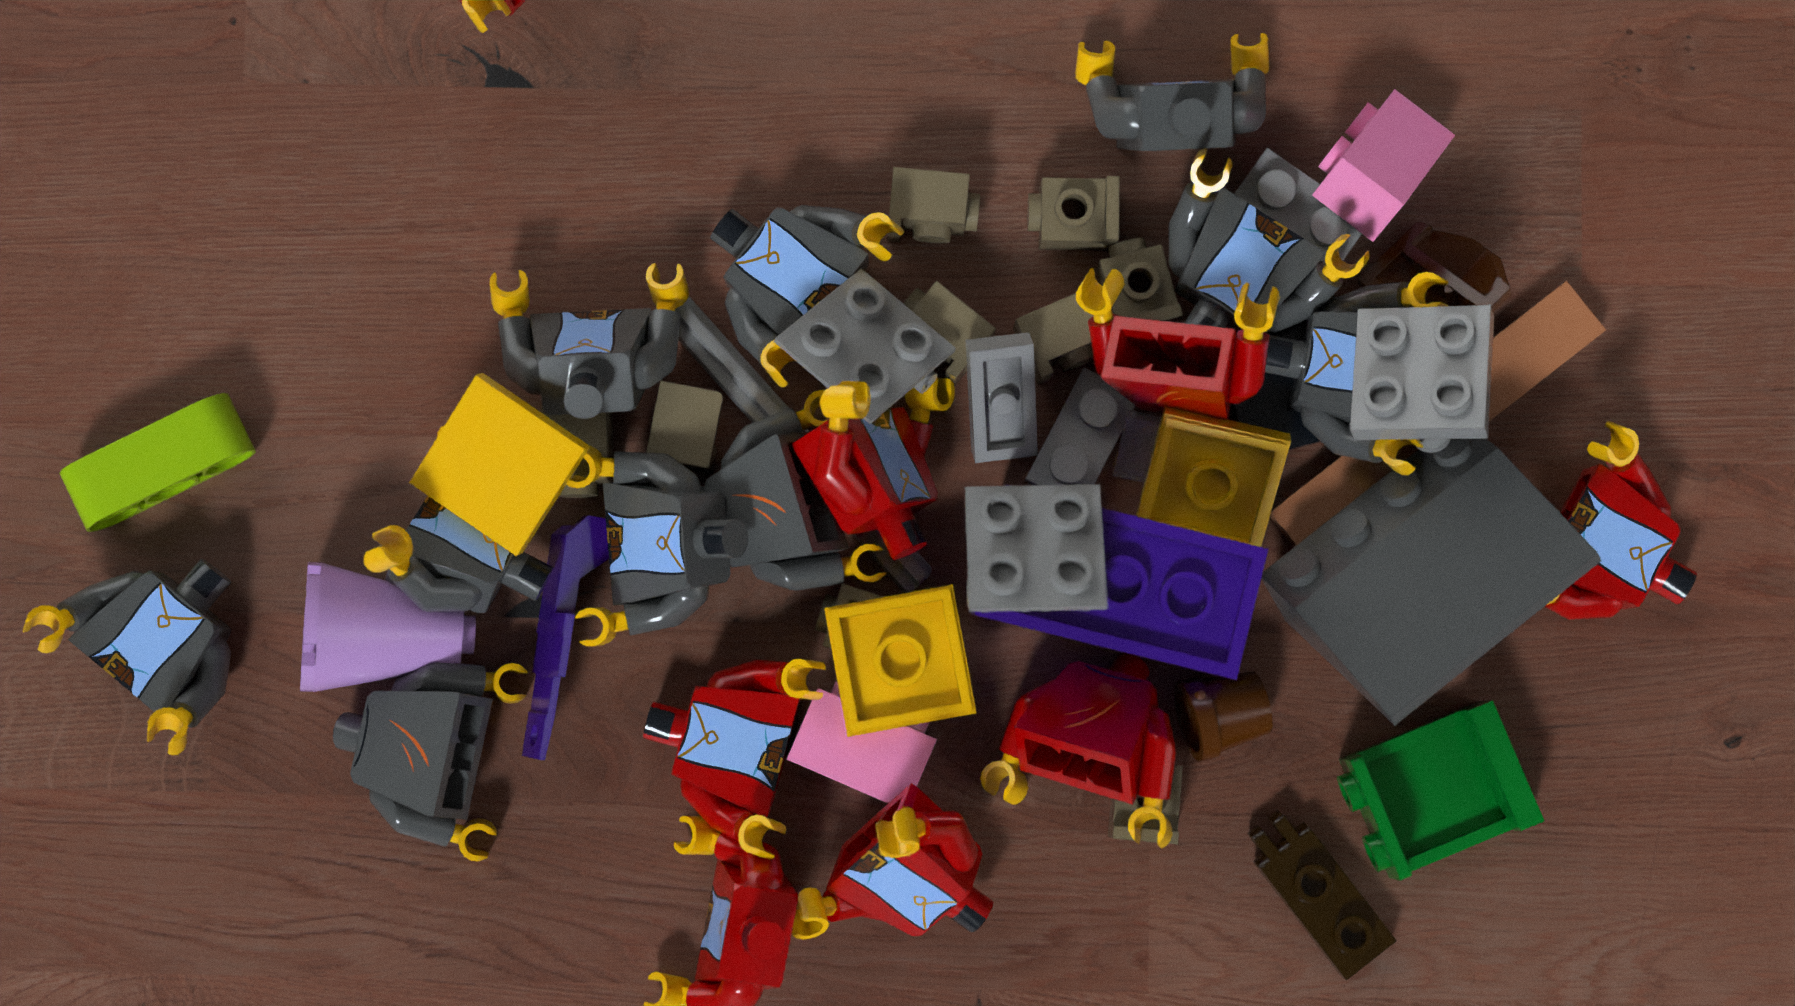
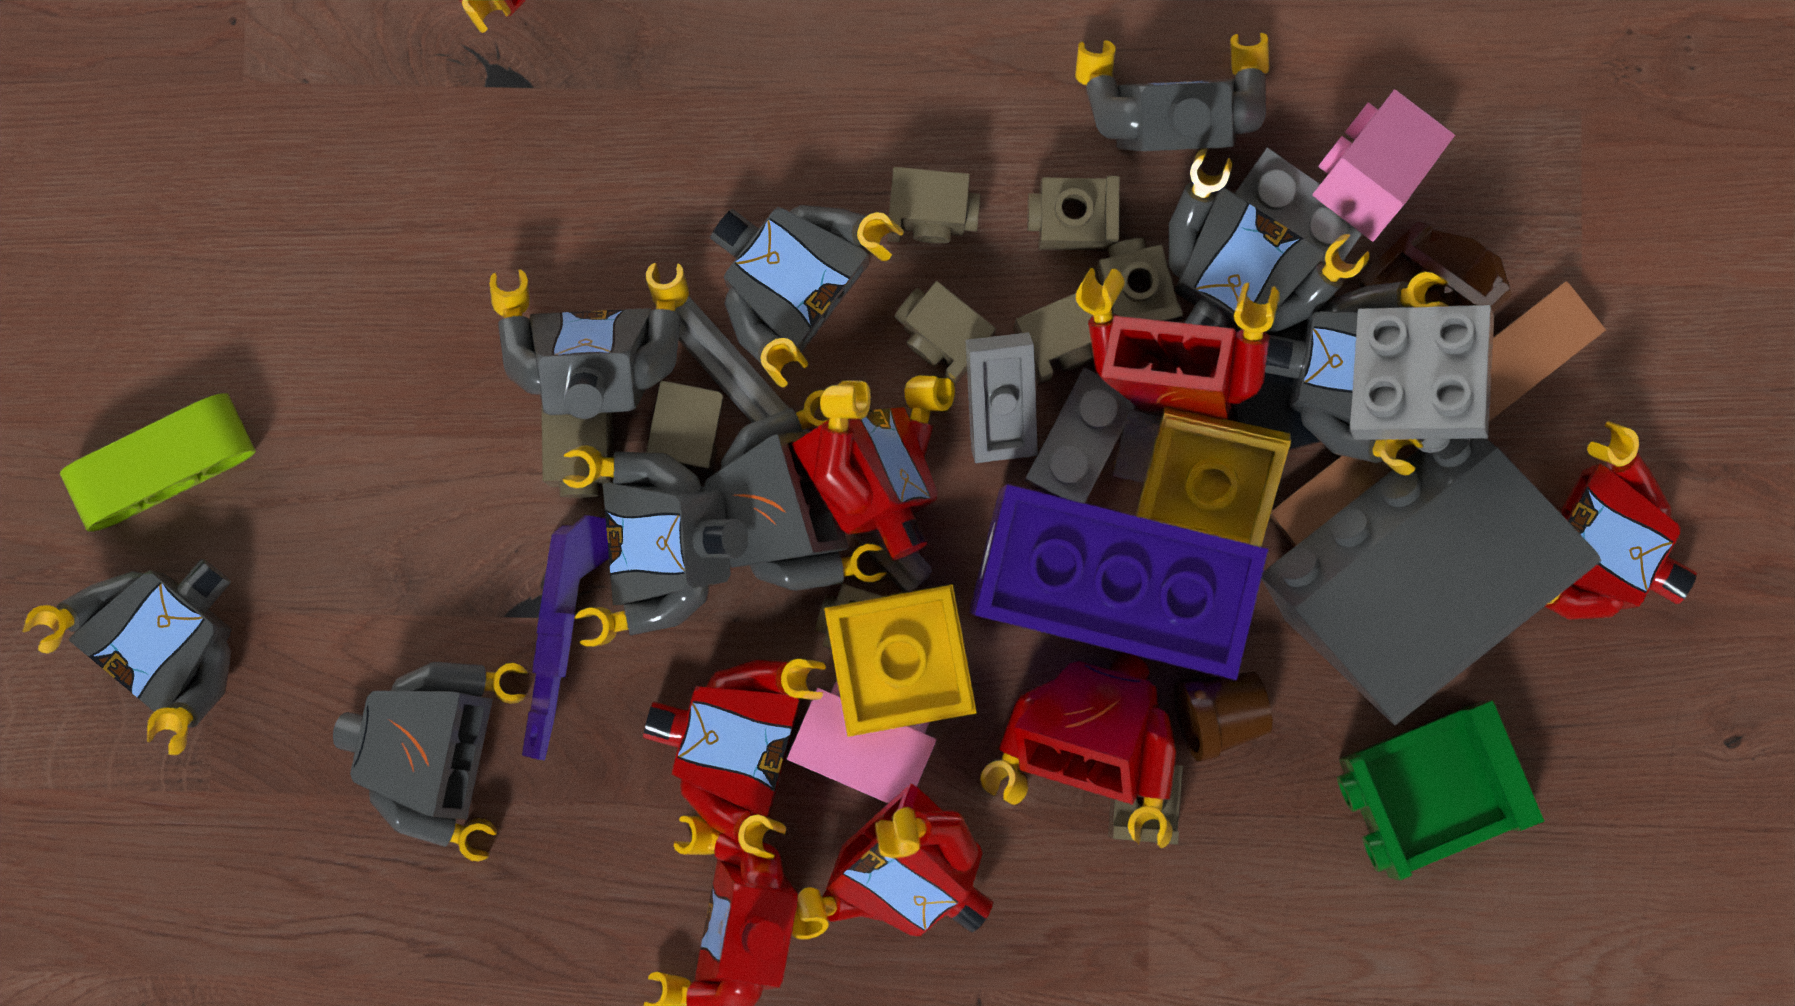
lavender cone [300,562,476,692] -> none
torso [364,426,554,613] -> none
yellow tile [409,373,590,557] -> none
light grey hinge [774,268,956,424] -> none
light grey hinge [965,484,1107,613] -> none
dark brown hinge [1247,809,1397,981] -> none

